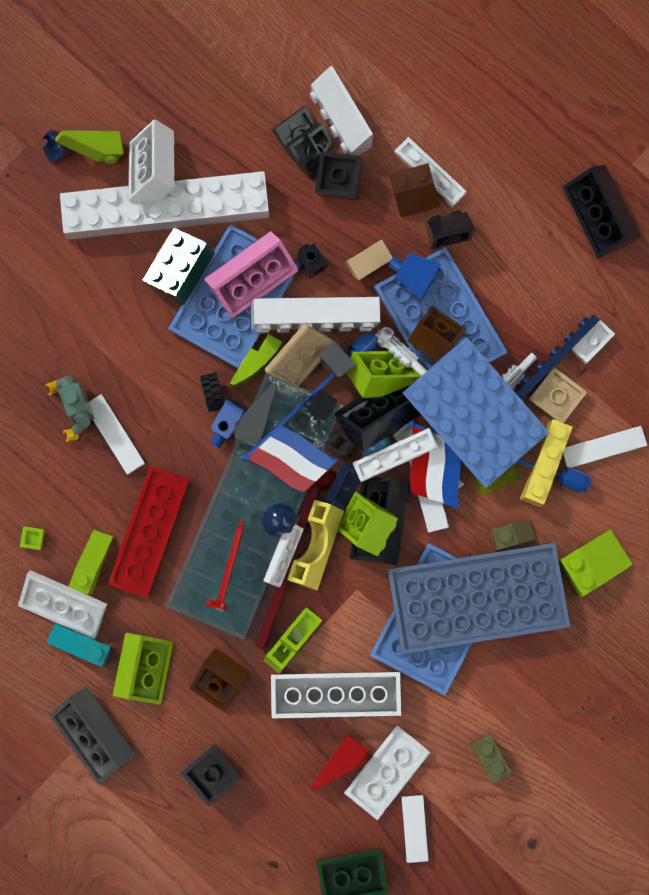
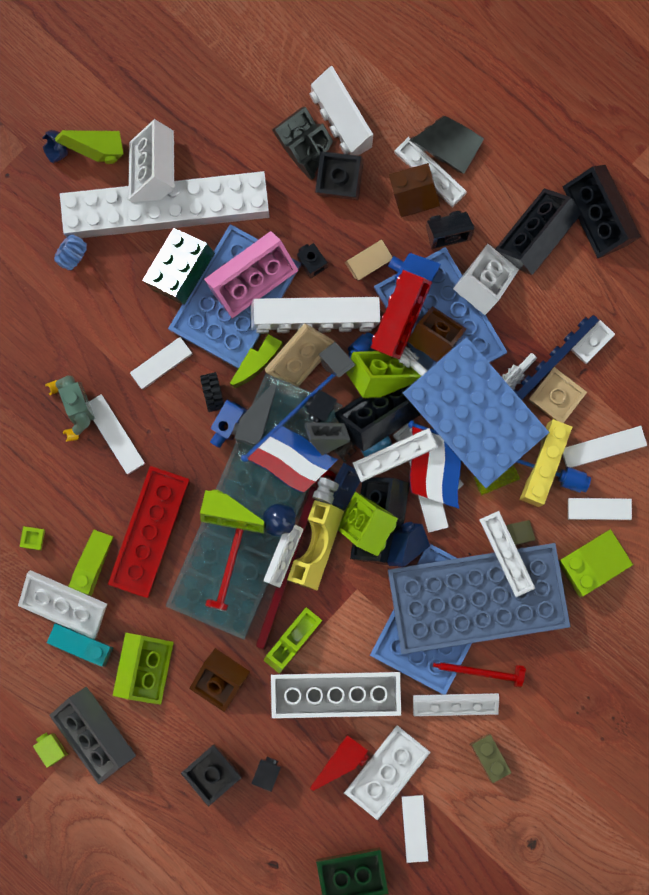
none -> lime brick [33,732,68,768]
none -> medium blue gear [54,234,87,270]
none -> white tile [130,337,193,390]
none -> lime slope [200,490,264,533]
none -> black brick [251,756,281,792]
none -> dark grey slope [305,422,350,455]
none -> light grey wheel [312,477,339,505]
none -> red brick [371,270,432,360]
none -> dark blue slope [387,522,430,567]
none -> pearl dark grey slope [409,116,484,174]
none -> white tile [413,693,499,716]
none -> red piece [433,662,526,688]
none -> white slope [453,244,519,315]
none -> white tile [480,511,535,597]
none -> black slope [495,188,582,275]
none -> white tile [568,498,632,520]

